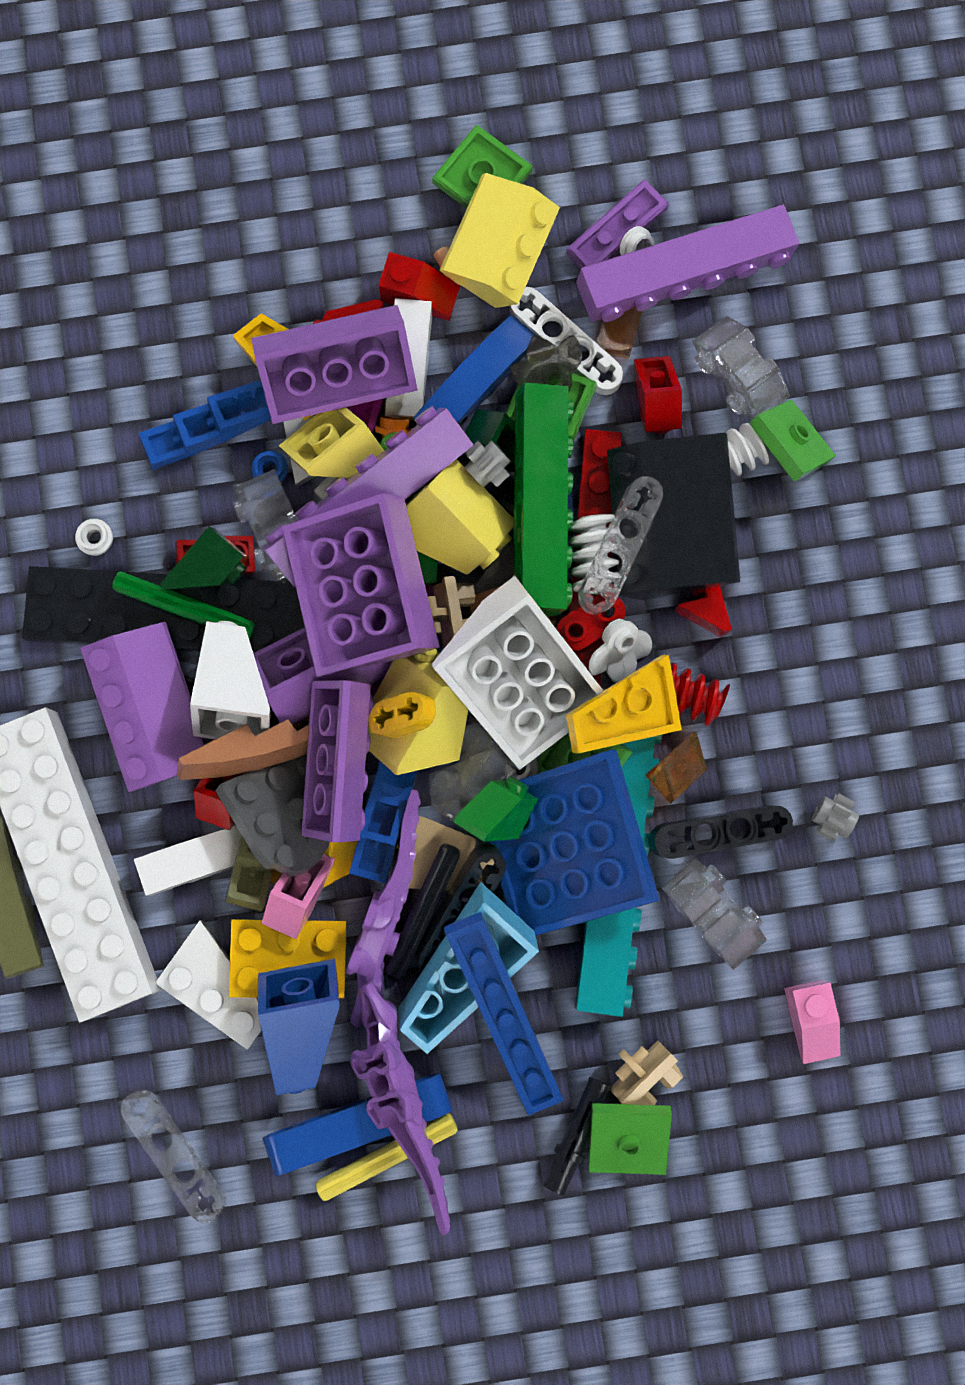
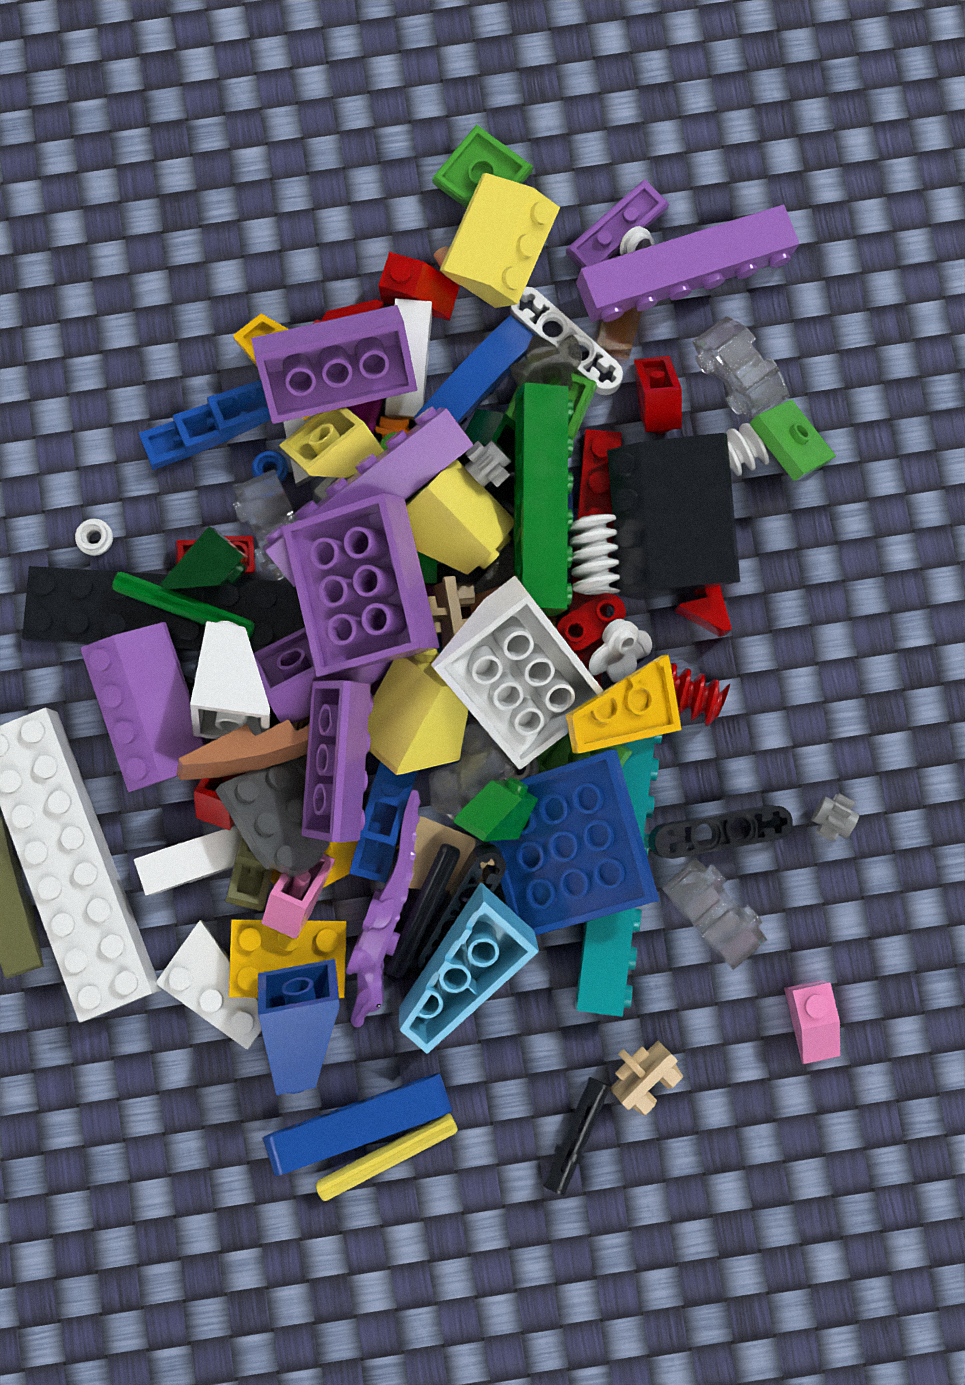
clear beam [121,1089,225,1223] -> none
medium lavender animal [350,982,450,1235] -> none
yellow beam [369,692,436,738] -> none
blue plate [444,912,564,1116] -> none
clear beam [578,476,663,615] -> none
bright green plate [588,1103,672,1175] -> none
clear orange slope [645,731,707,804] -> none

